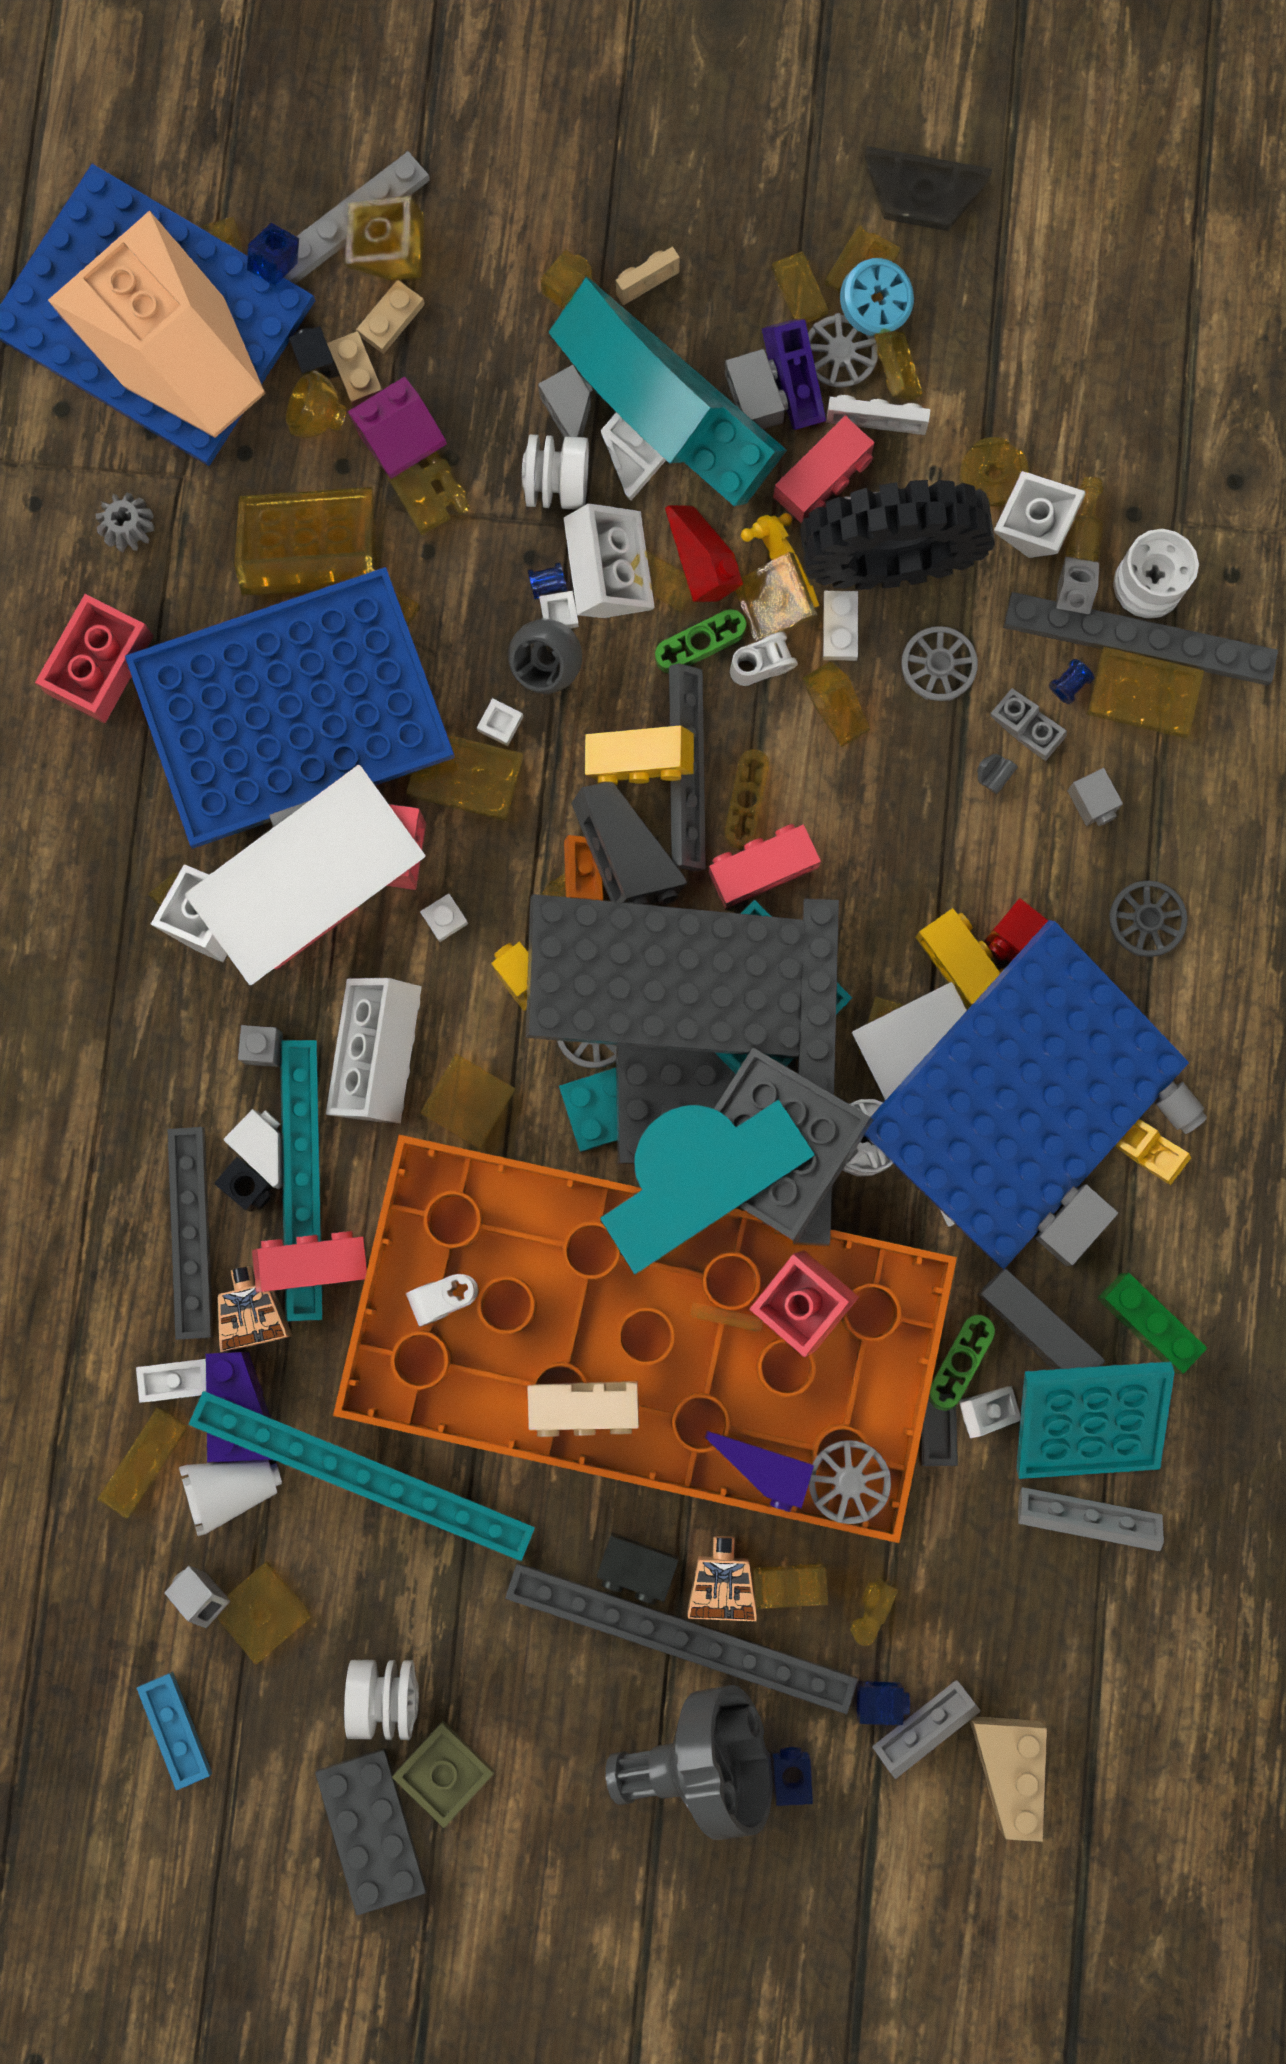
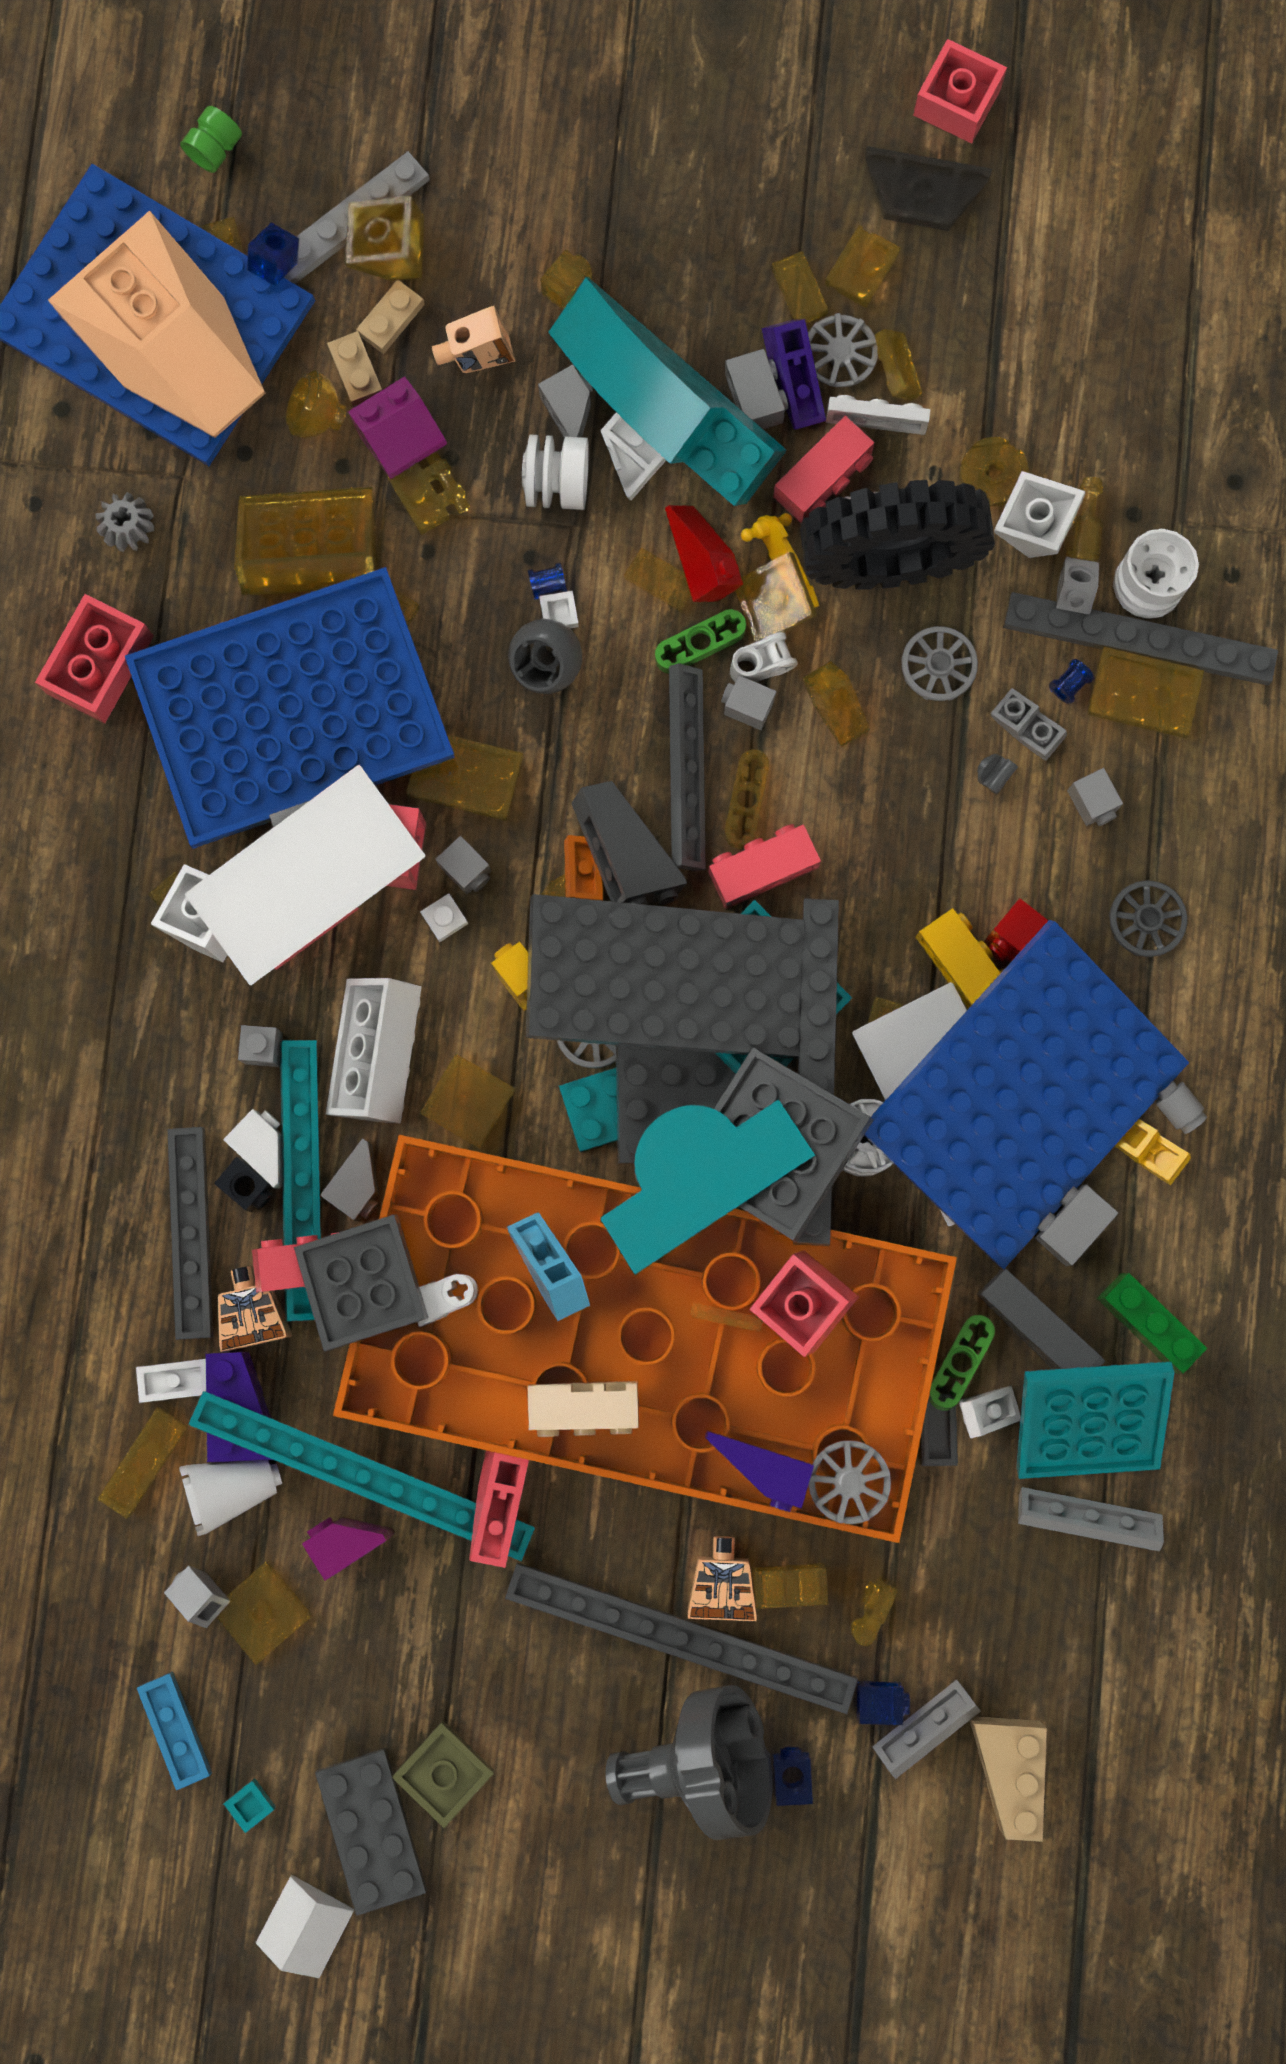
black brick [289,326,339,387] -> none
white wheel [344,1660,419,1740] -> none
white plate [477,698,523,746] -> none
white slope [563,503,655,618] -> none
yellow brick [585,725,694,785] -> none
pearl dark grey brick [597,1533,679,1605] -> none
tan plate [616,246,680,305] -> none
white plate [823,591,858,661] -> none
medium azure wheel [840,258,914,336] -> none
none -> bright green wheel [180,106,242,173]
none -> teal plate [224,1778,276,1833]
none -> white slope [256,1875,355,1978]
none -> dark grey plate [294,1214,428,1351]
none -> magenta slope [302,1517,395,1581]
none -> light grey slope [320,1138,379,1222]
none -> light nougat torso [432,306,515,373]
none -> light grey brick [435,836,492,894]
none -> coral slope [469,1450,529,1568]
none -> medium azure slope [507,1212,590,1321]
none -> light grey brick [721,675,776,730]
none -> coral brick [913,39,1007,144]

